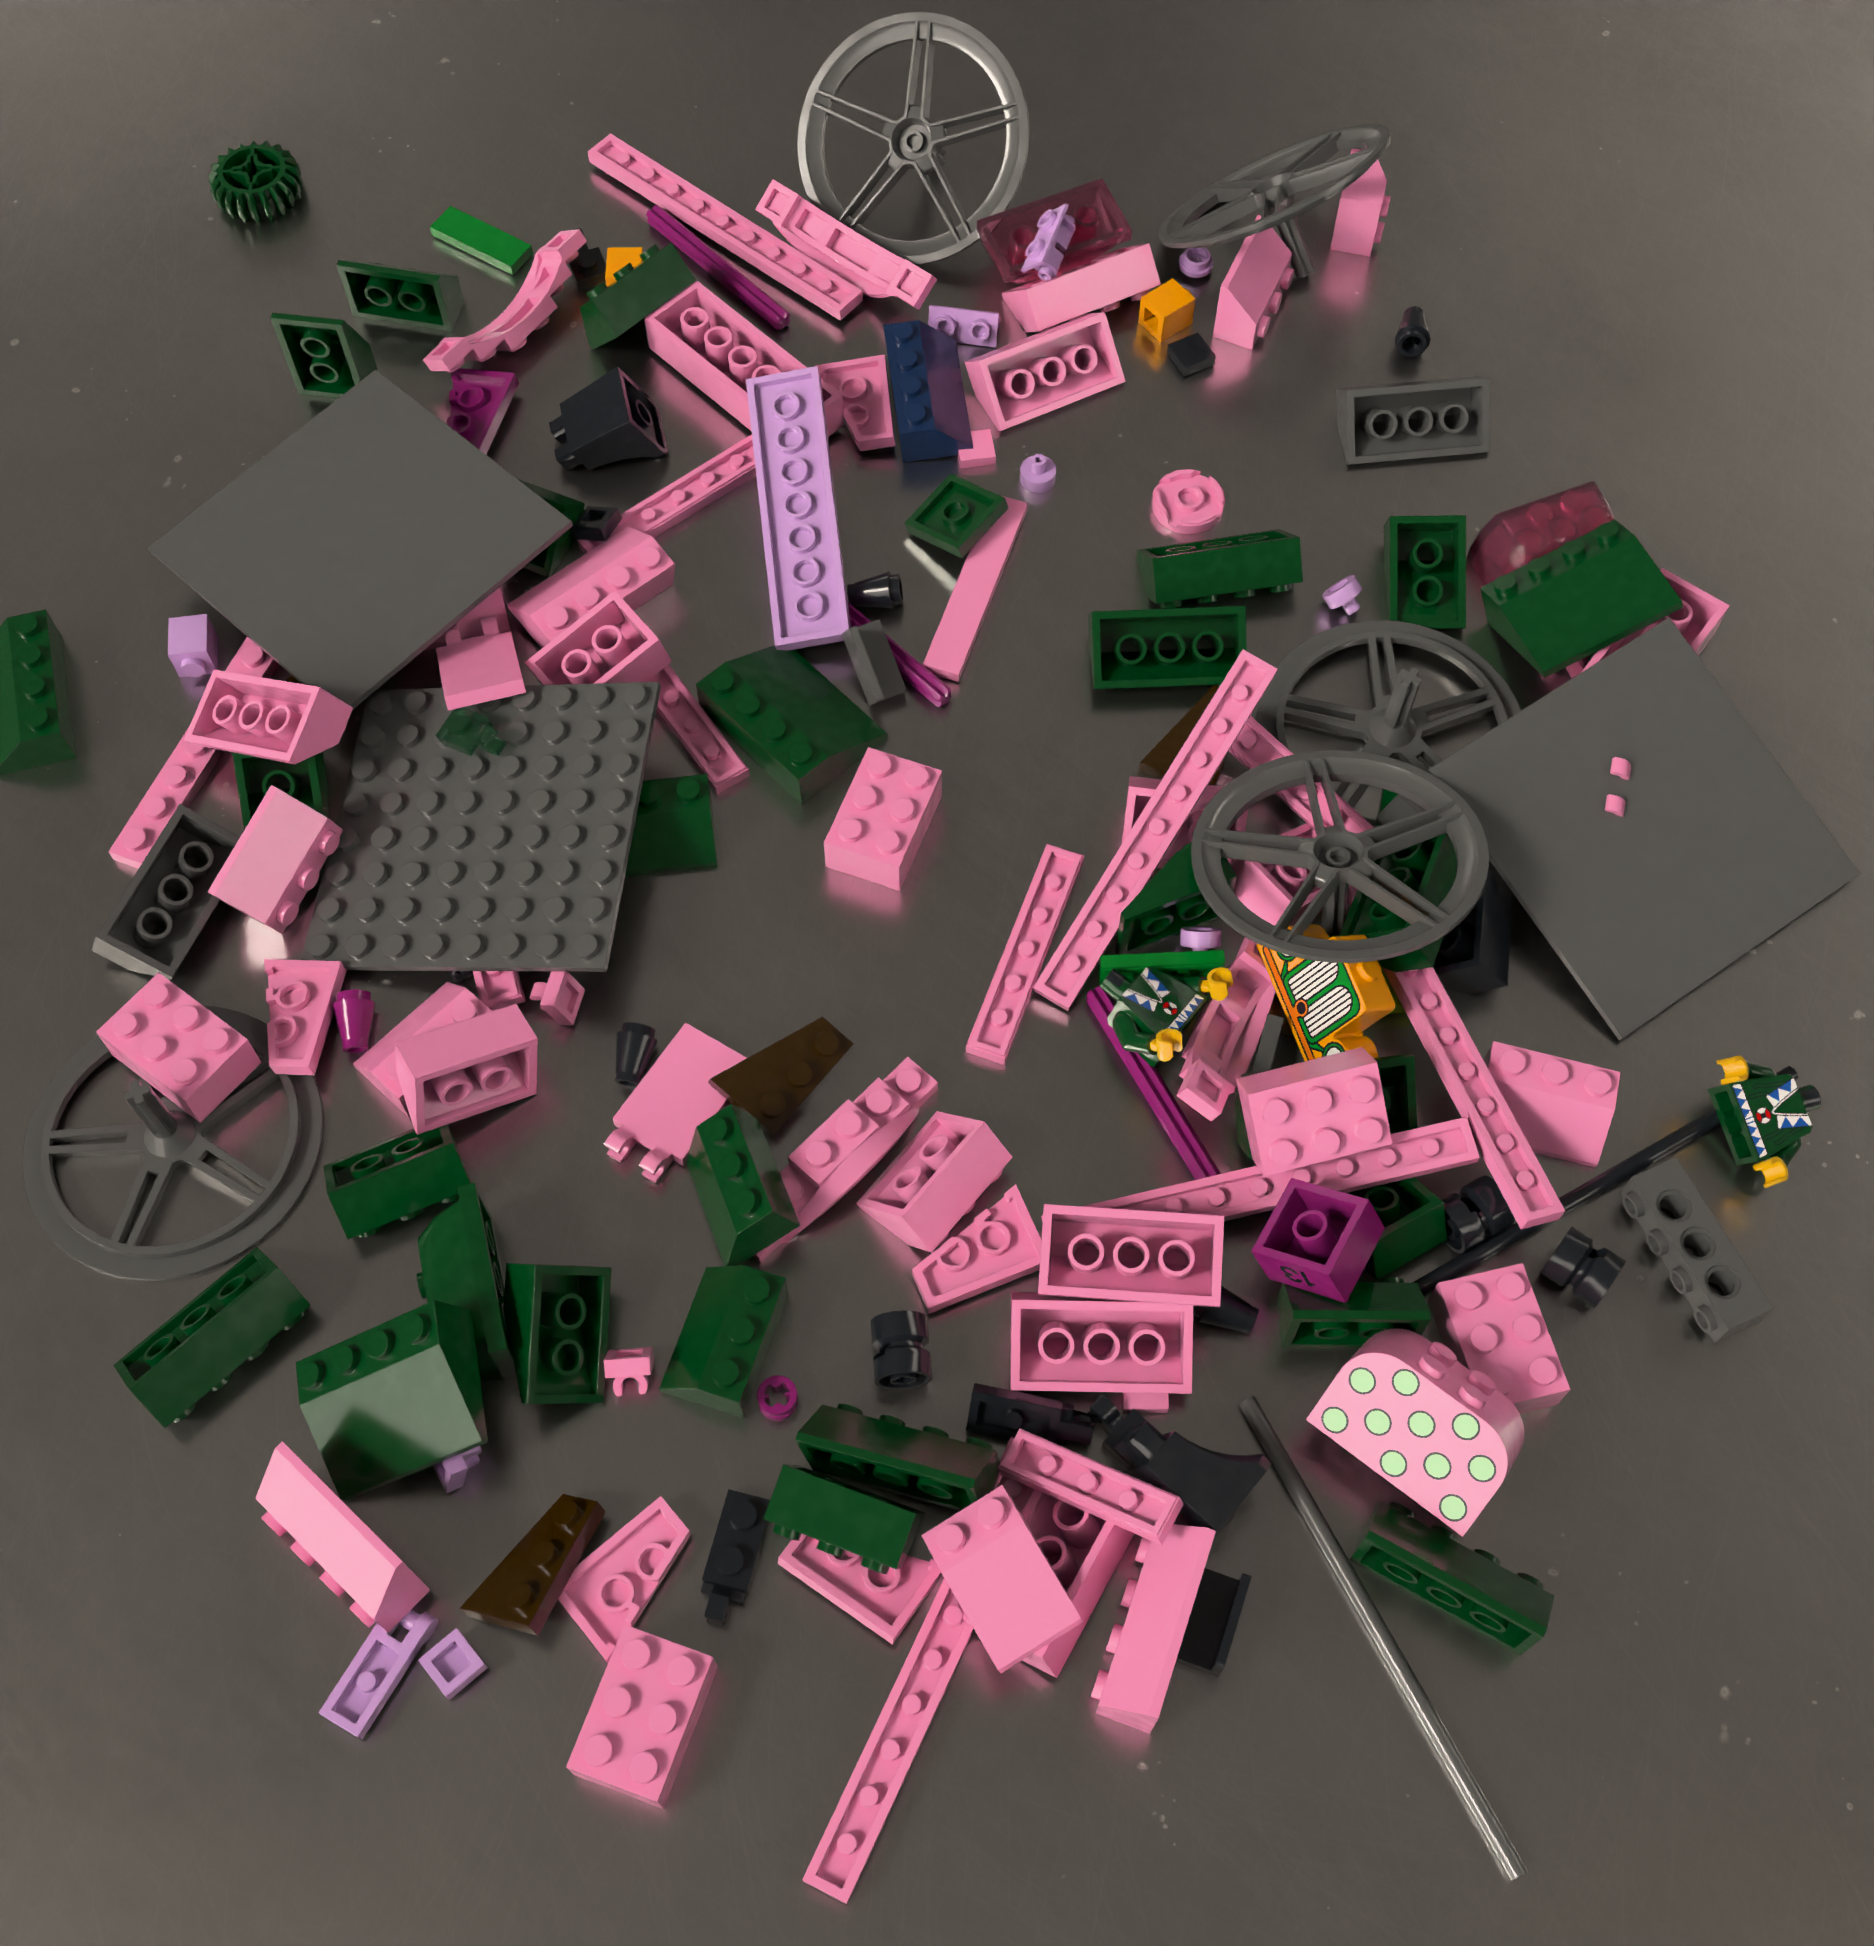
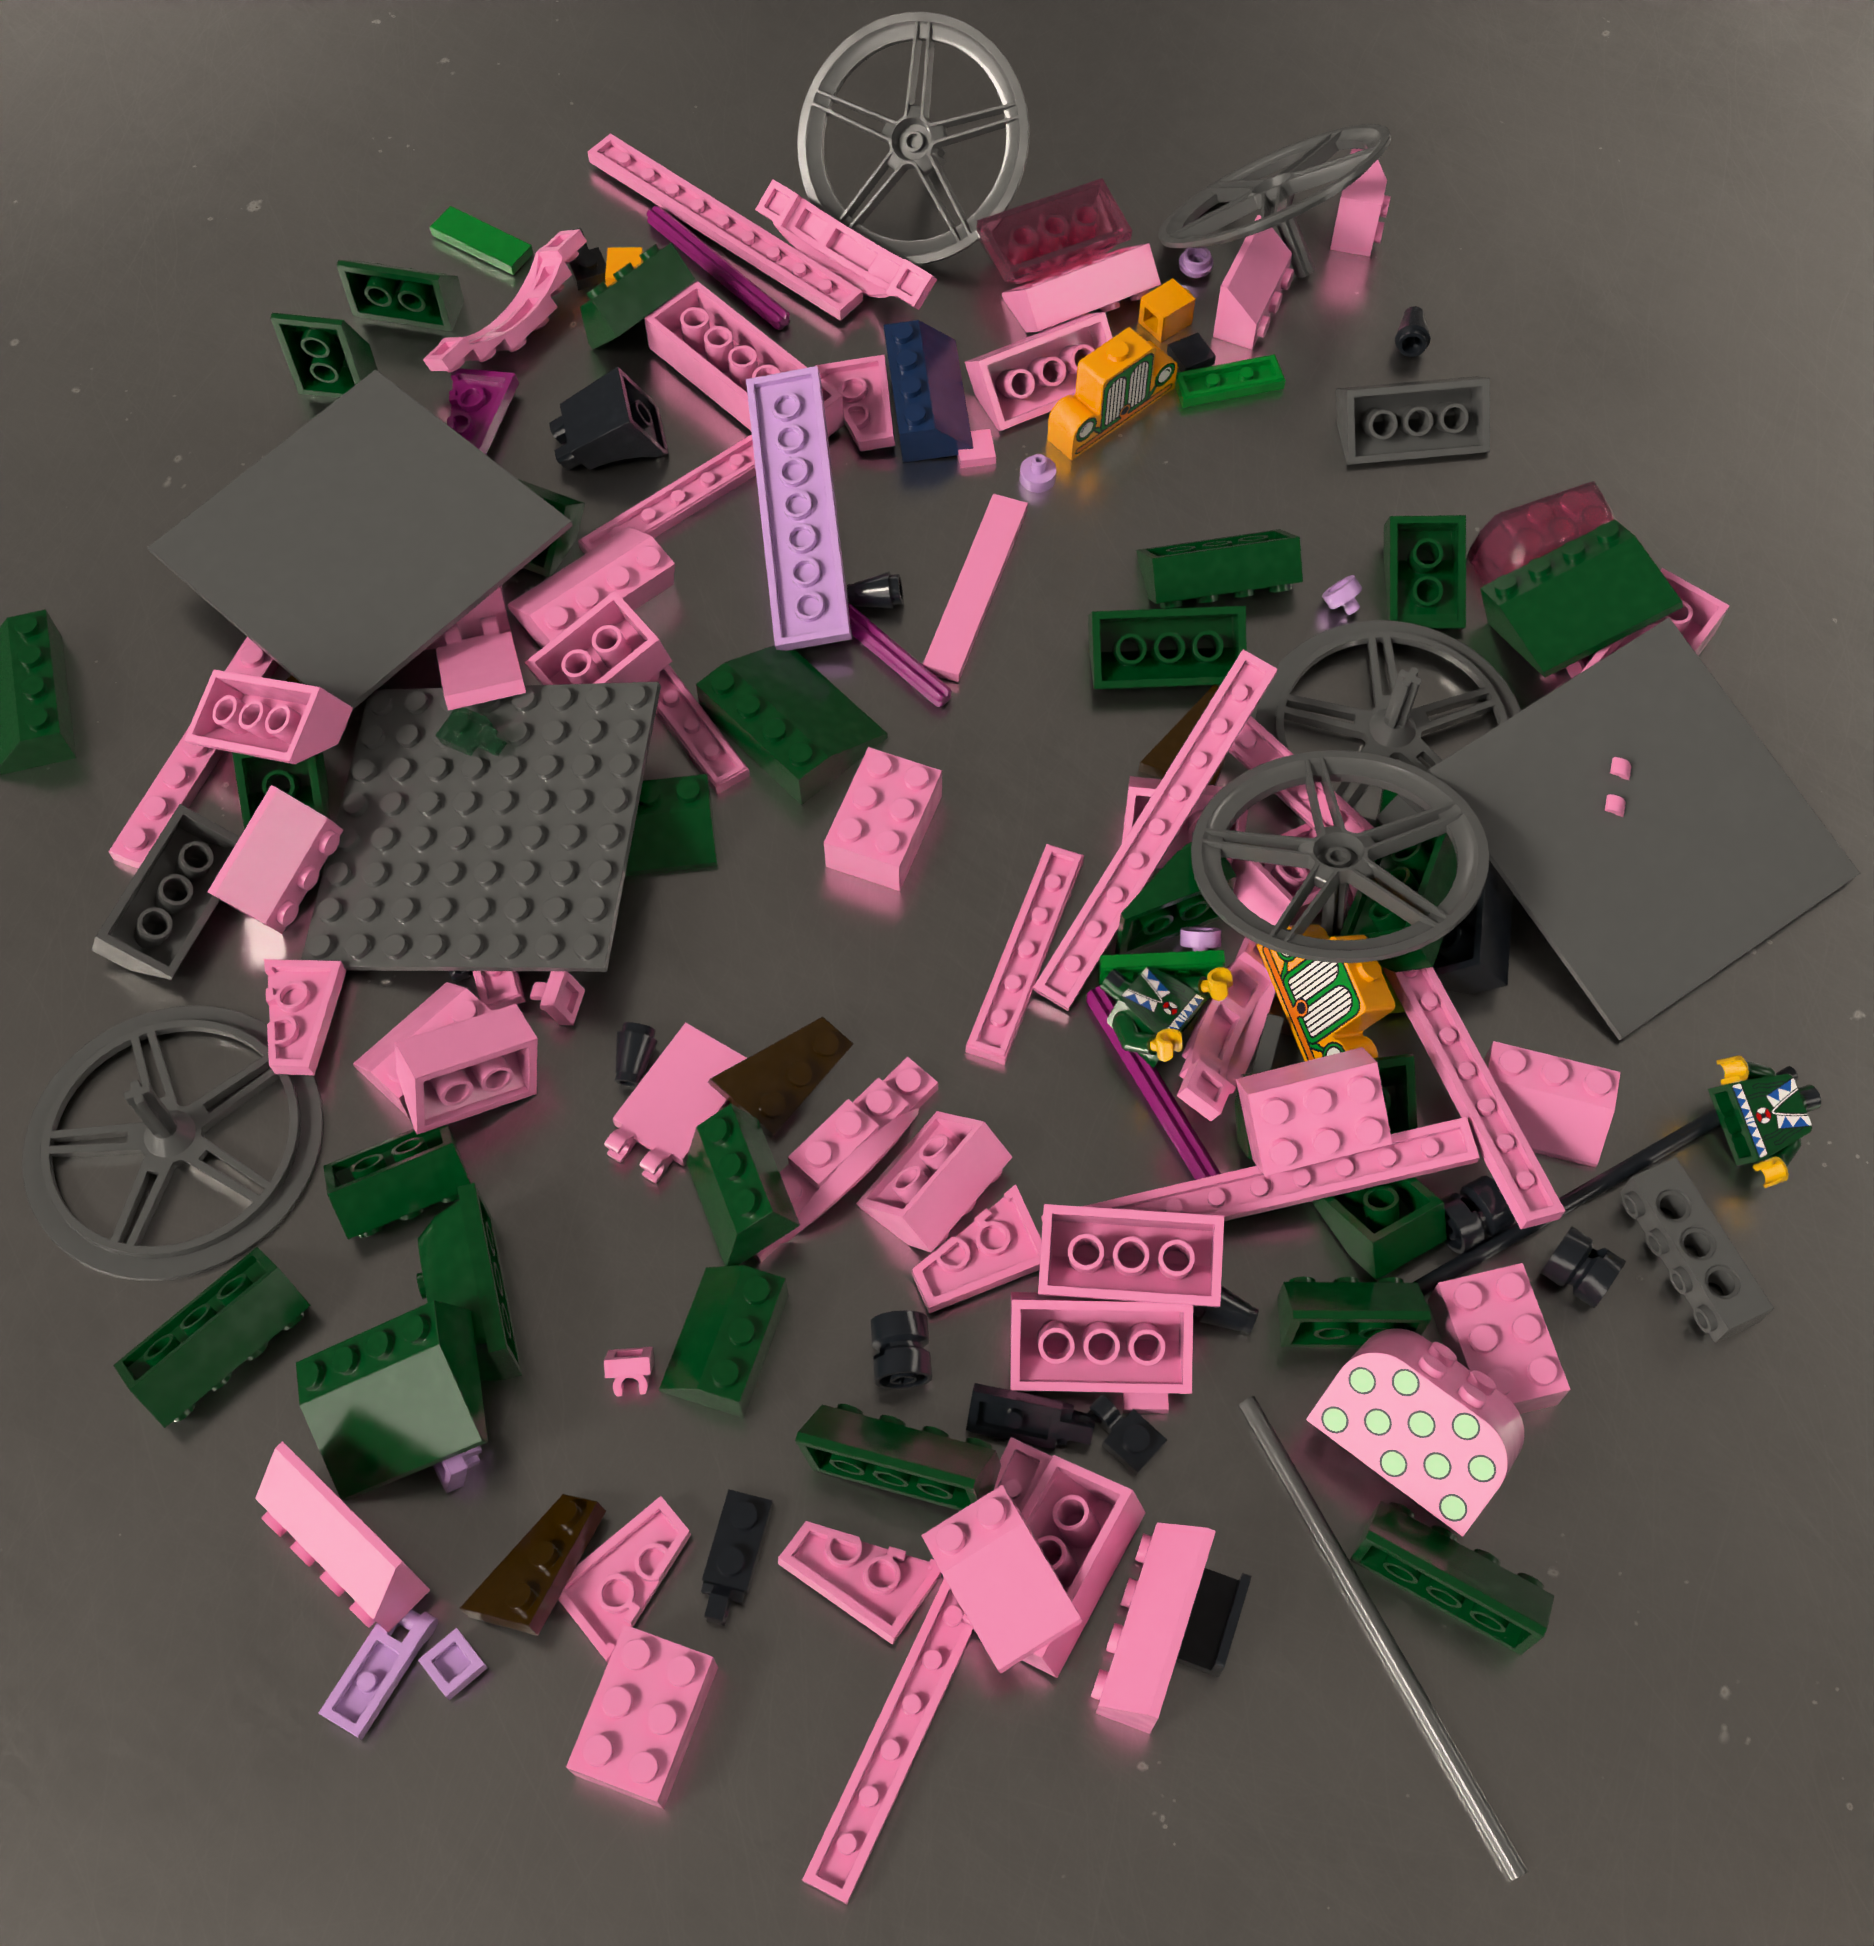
bright pink brick [96,972,262,1123] -> none
lavender brick [168,614,218,677] -> none
dark green gear [208,141,303,224] -> none
magenta cone [333,989,375,1054] -> none
dark green slope [503,1263,612,1404] -> none
black tile [571,506,622,541] -> none
magenta bush [757,1375,798,1421] -> none
dark green slope [764,1464,925,1574] -> none
dark grey panel [842,619,907,706] -> none
dark green plate [904,474,1008,558] -> none
lavender hinge [928,305,1001,348] -> none
bright pink tile [998,1429,1184,1545] -> none
lavender hinge [1021,203,1076,281] -> none
black hips [1113,1421,1271,1532] -> none
bright pink tile [1152,469,1225,534] -> none
magenta brick [1251,1178,1385,1303] -> none
none -> light orange brick [1047,327,1177,461]
none -> green tile [1175,354,1286,408]

